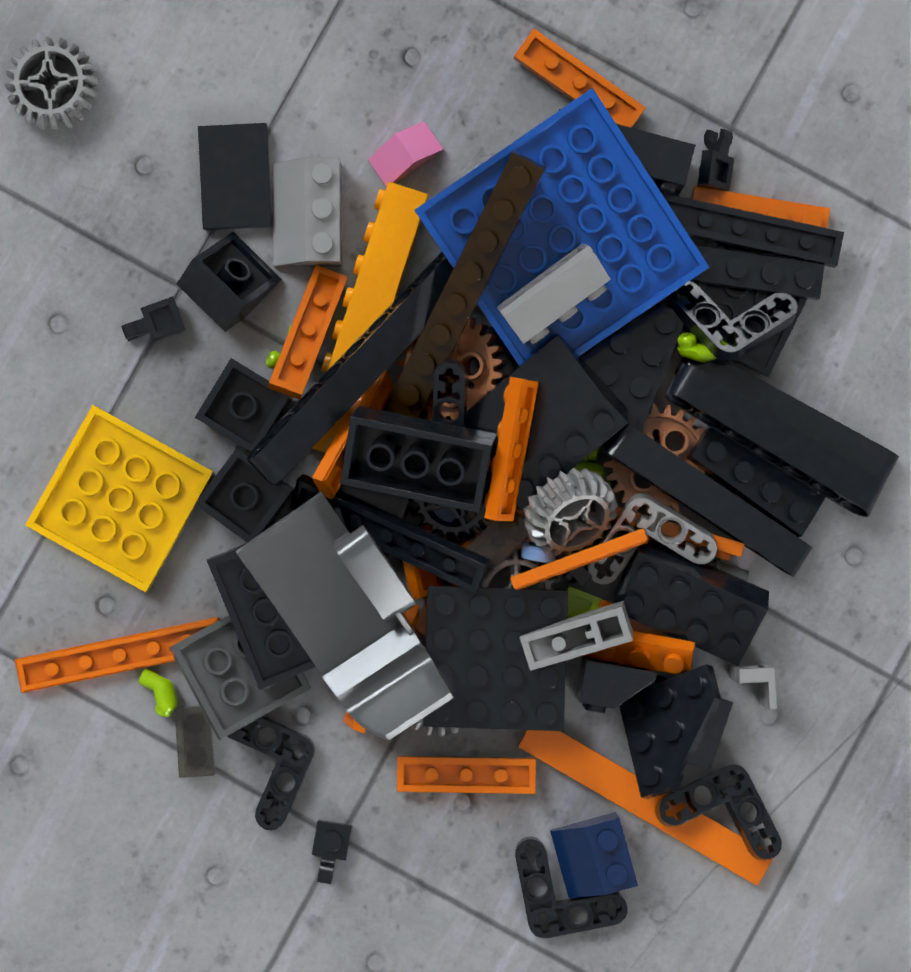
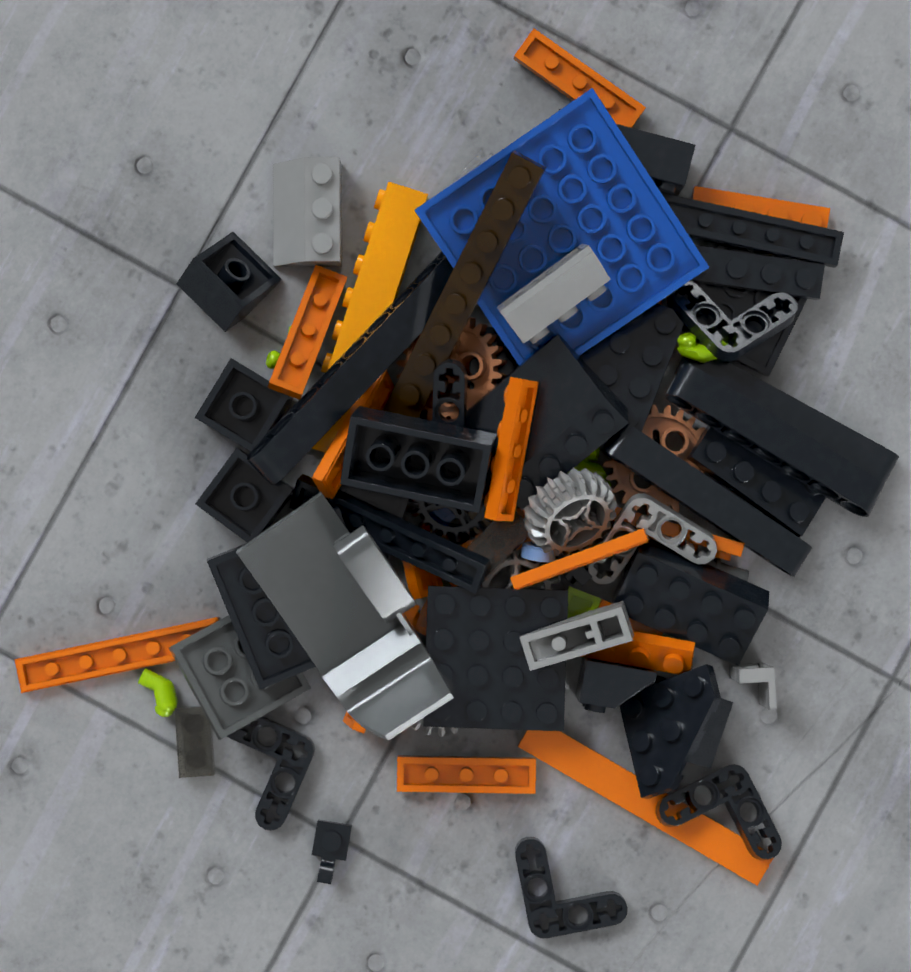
light grey gear [5,36,99,131] -> none
yellow plate [25,404,215,592] -> none
black plate [121,296,186,342] -> none
black tile [198,123,272,230] -> none
bright pink slope [368,121,444,187] -> none
dark blue slope [550,812,638,898] -> none
black plate [698,129,734,192] -> none

